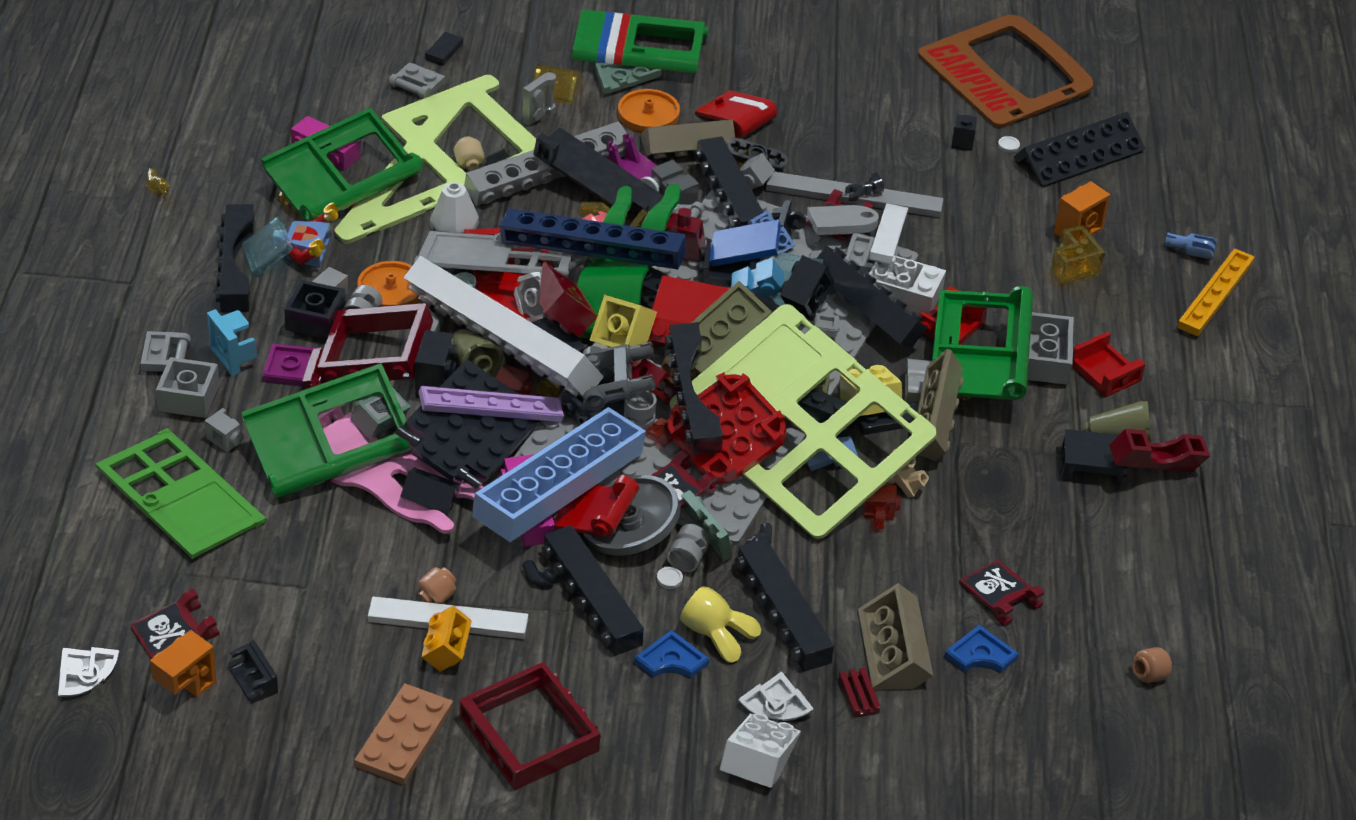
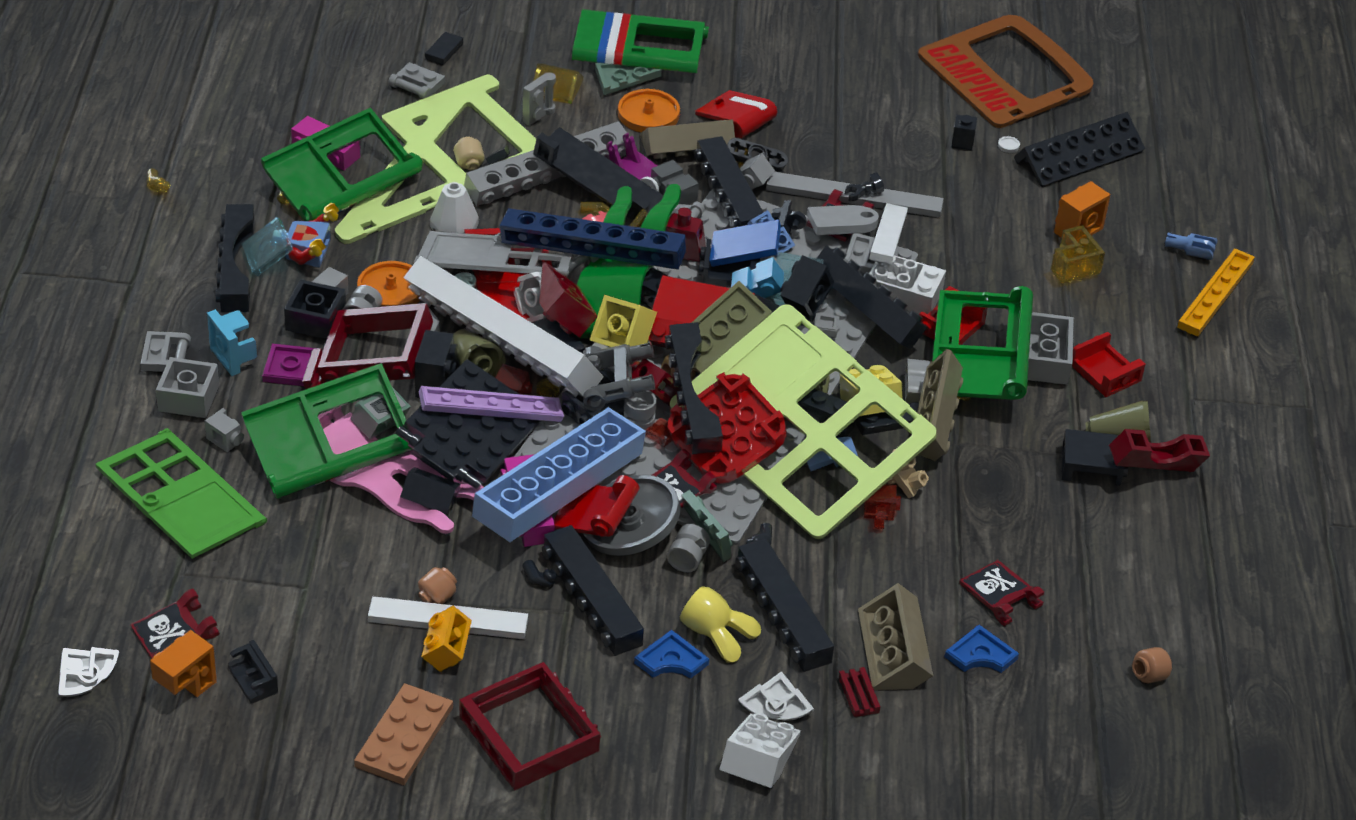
white piece [657,567,683,589] -> none

